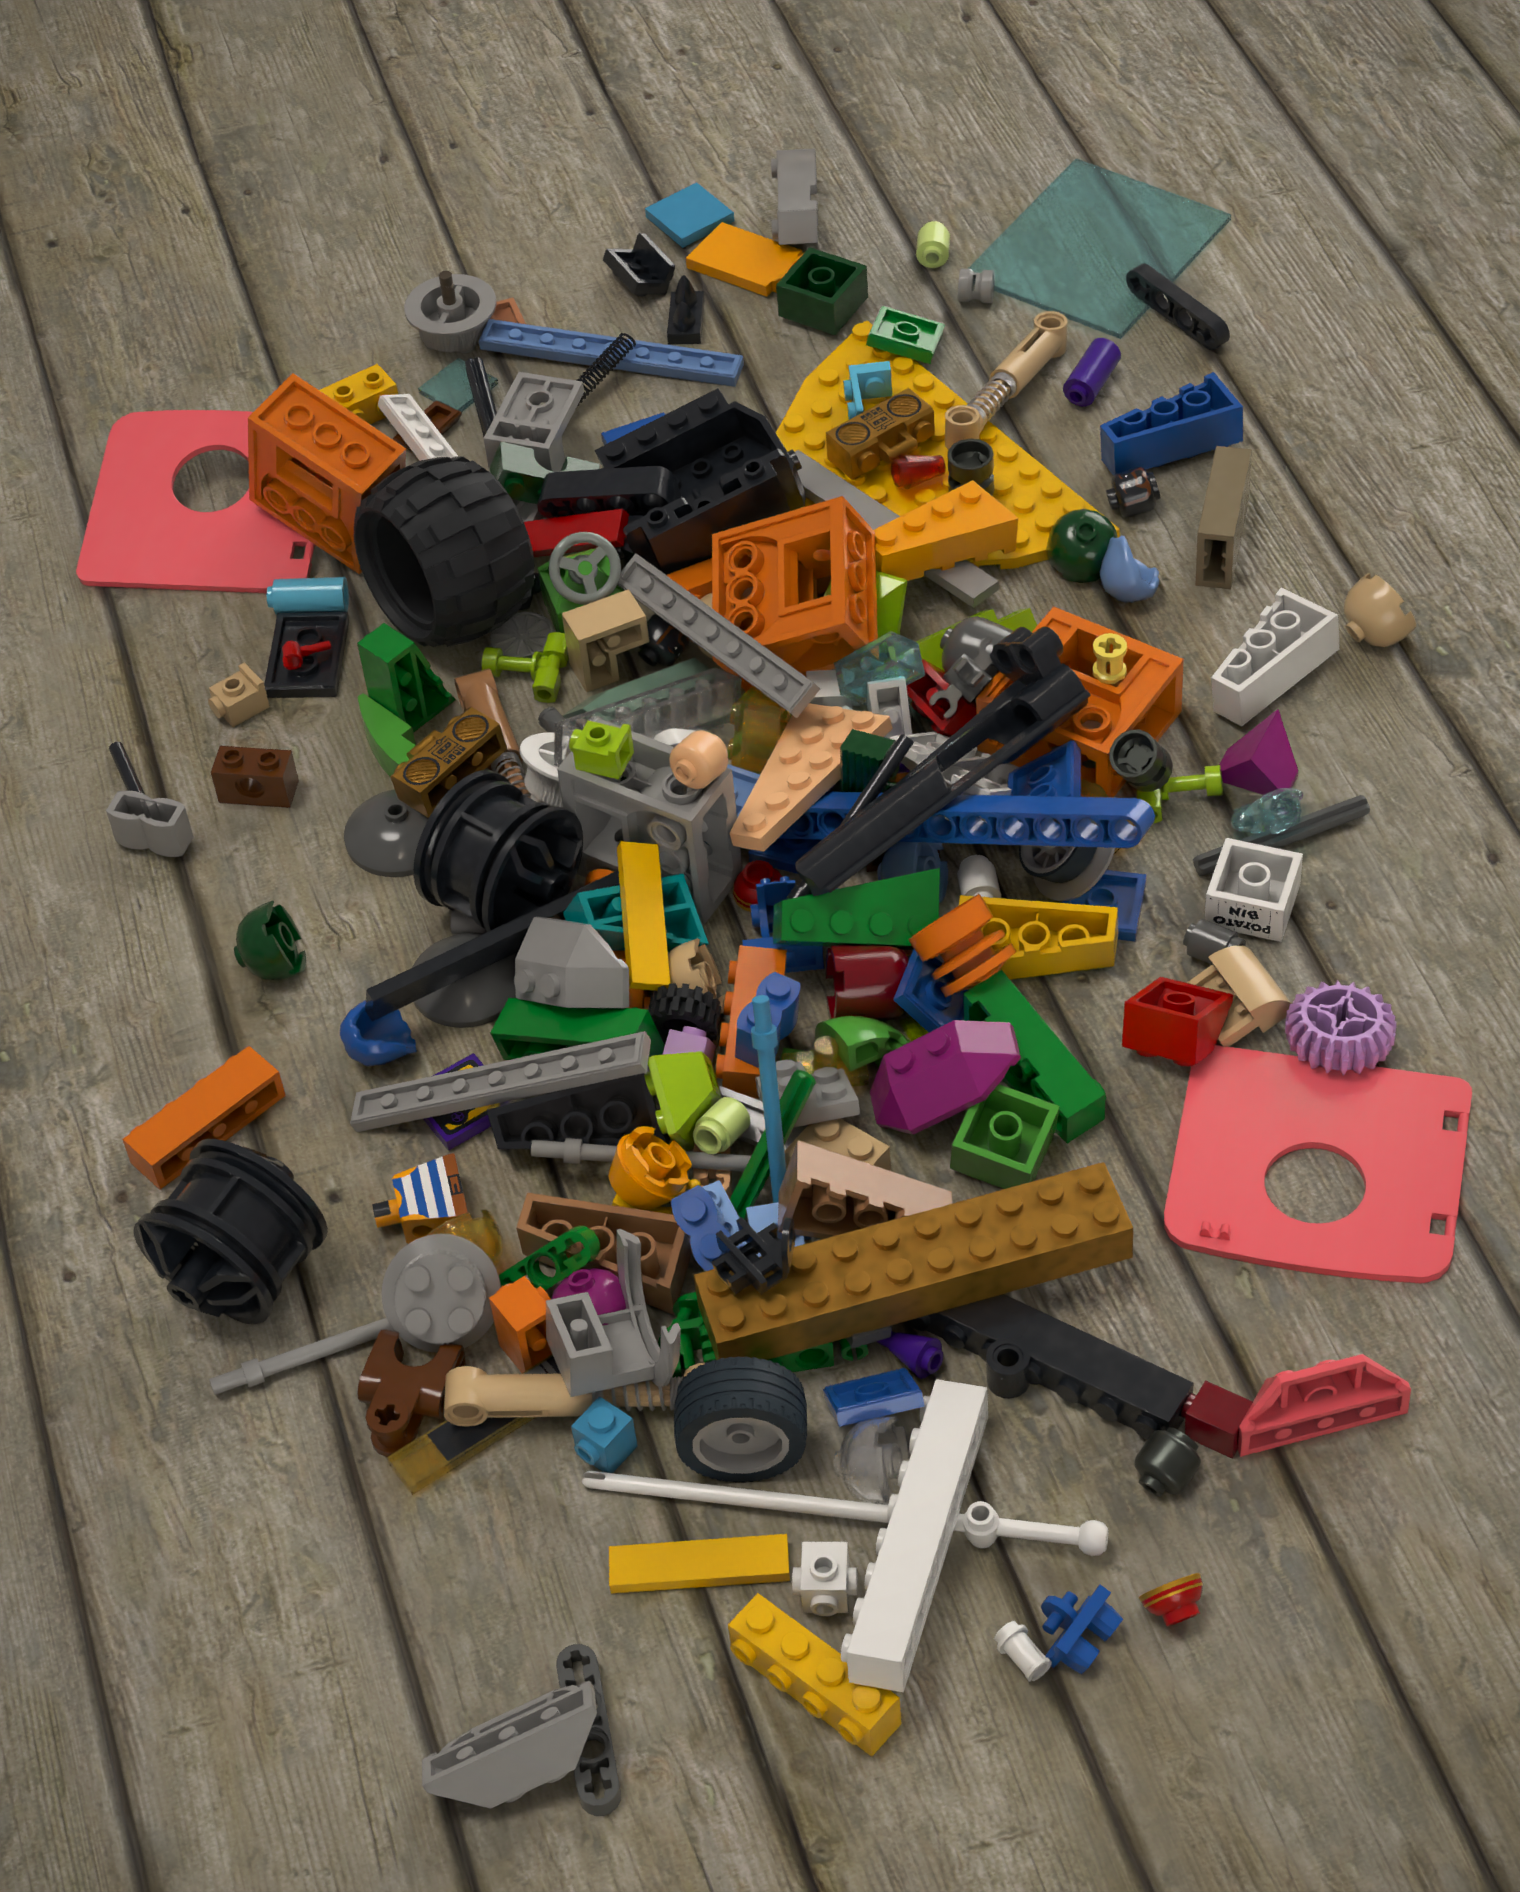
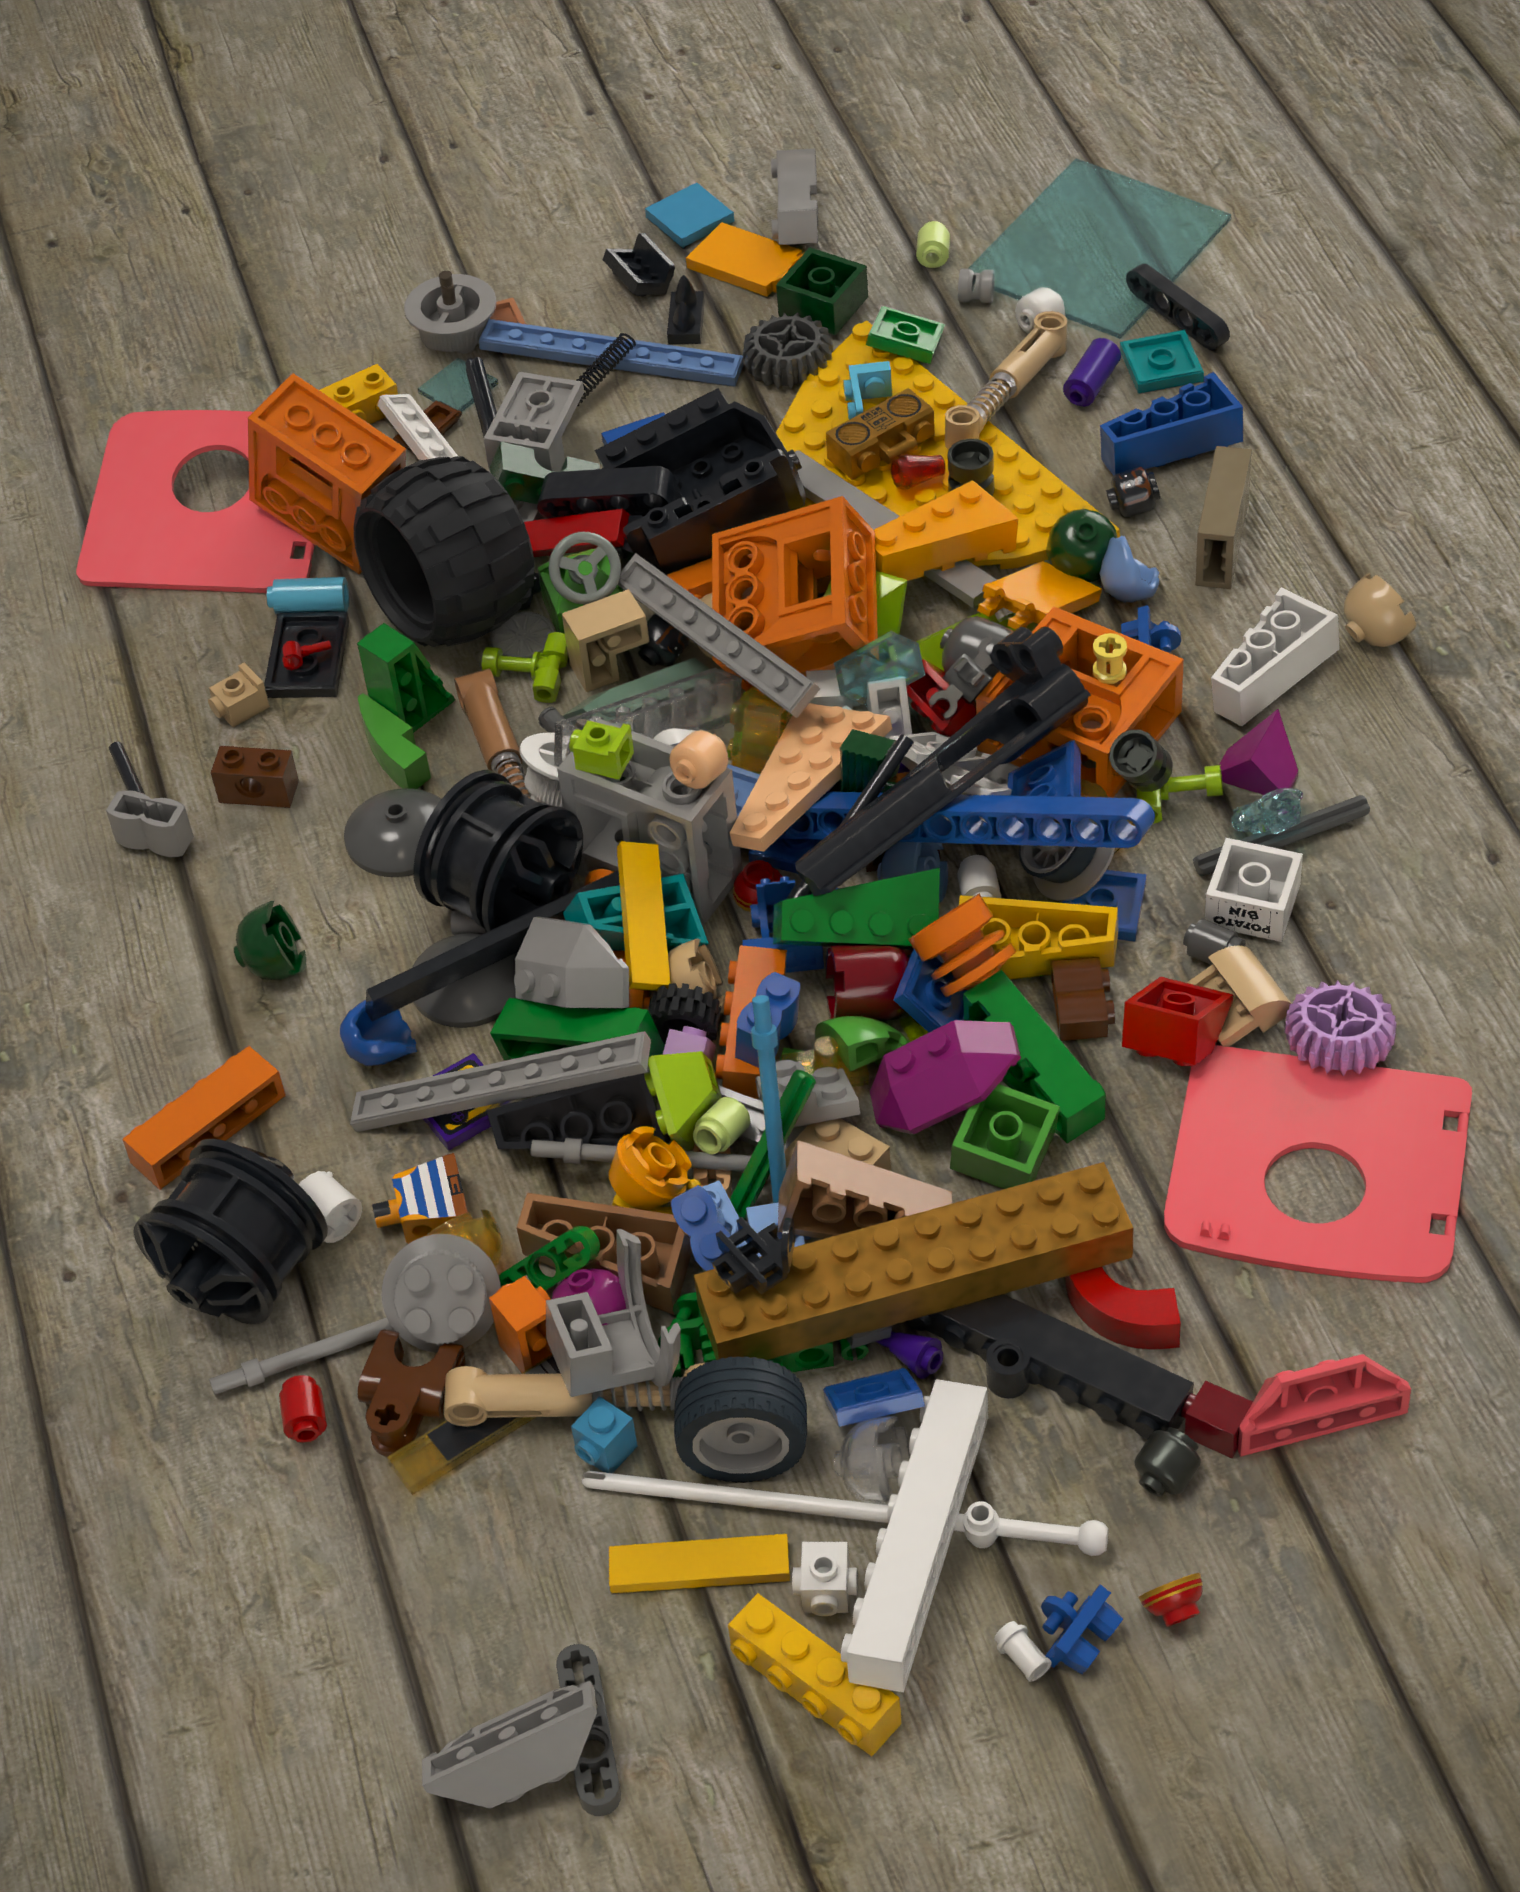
pearl gold piece [390,707,507,818] -> none
none -> red brick [279,1375,327,1443]
none -> white piece [299,1171,362,1243]
none -> dark grey gear [743,313,833,389]
none -> light orange tile [977,561,1102,630]
none -> white head [1015,287,1065,334]
none -> reddish brown brick [1051,957,1115,1041]
none -> red arch [1065,1266,1181,1350]
none -> teal tile [1120,330,1204,394]
none -> blue hips [1121,605,1181,653]

